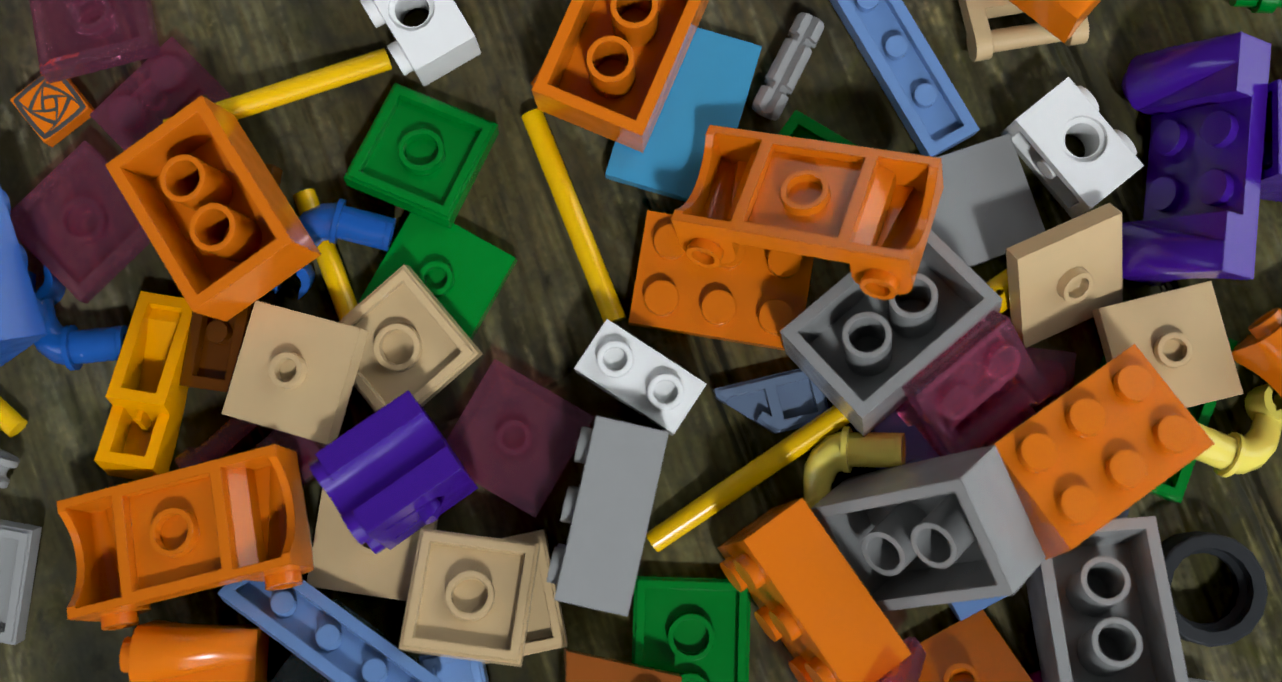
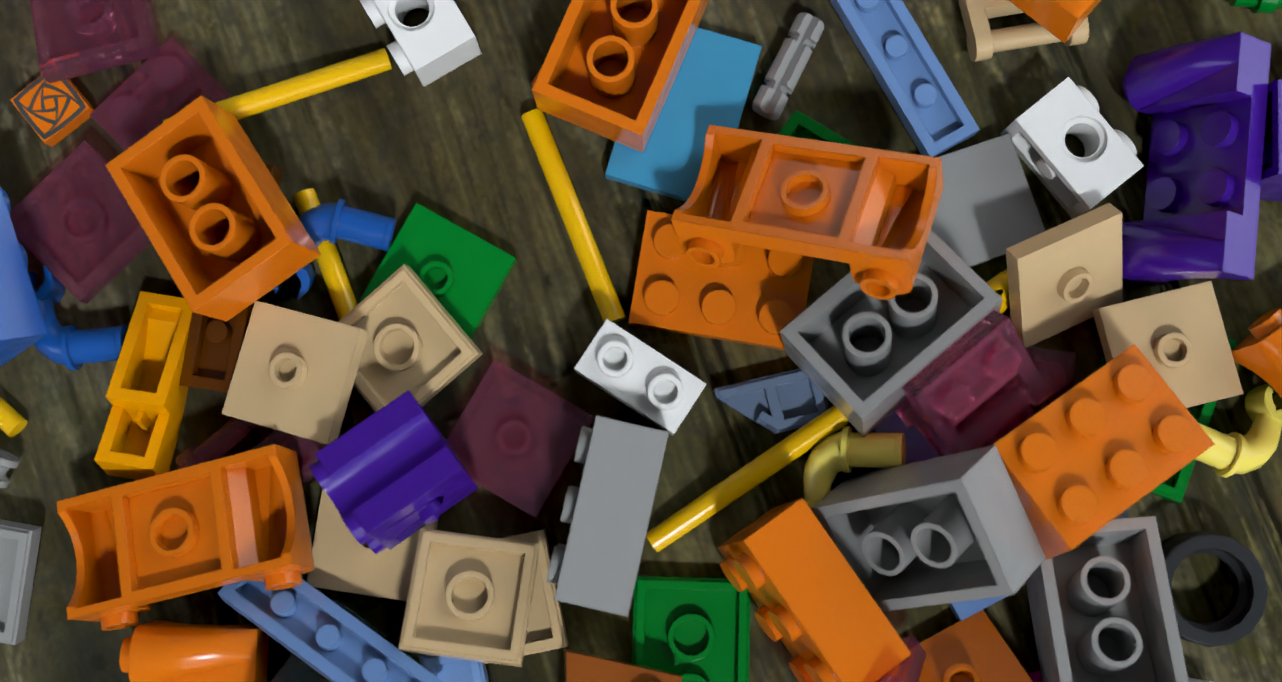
green plate [344,83,499,229] -> none

